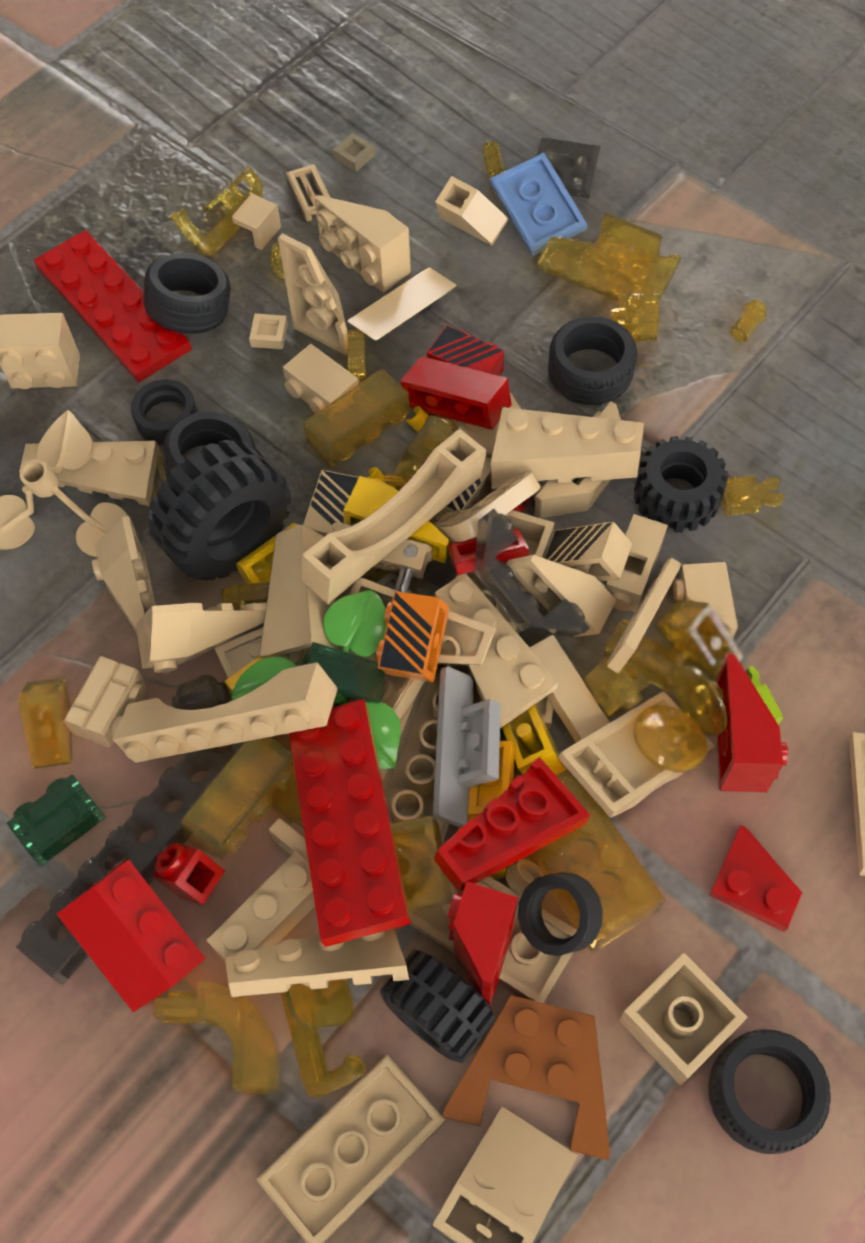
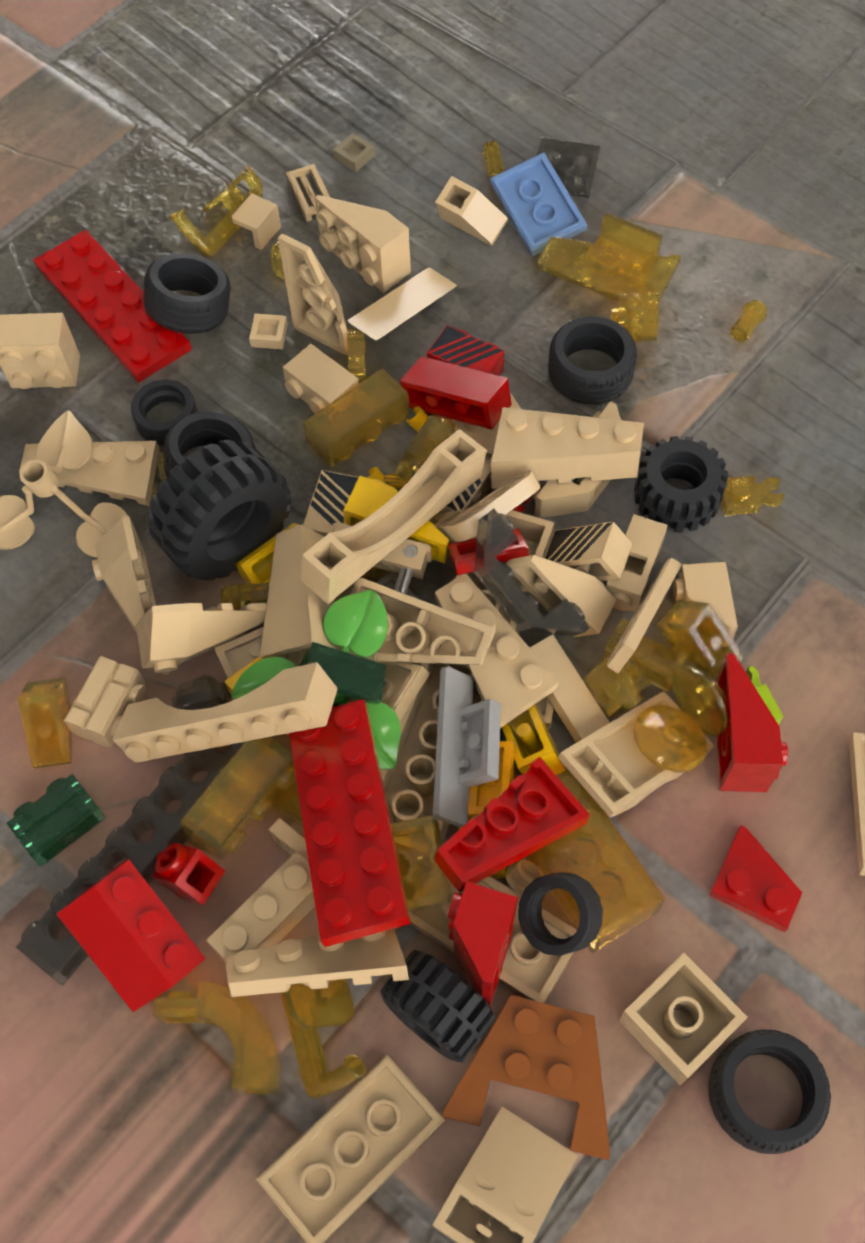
brick [376,591,450,683] -> none

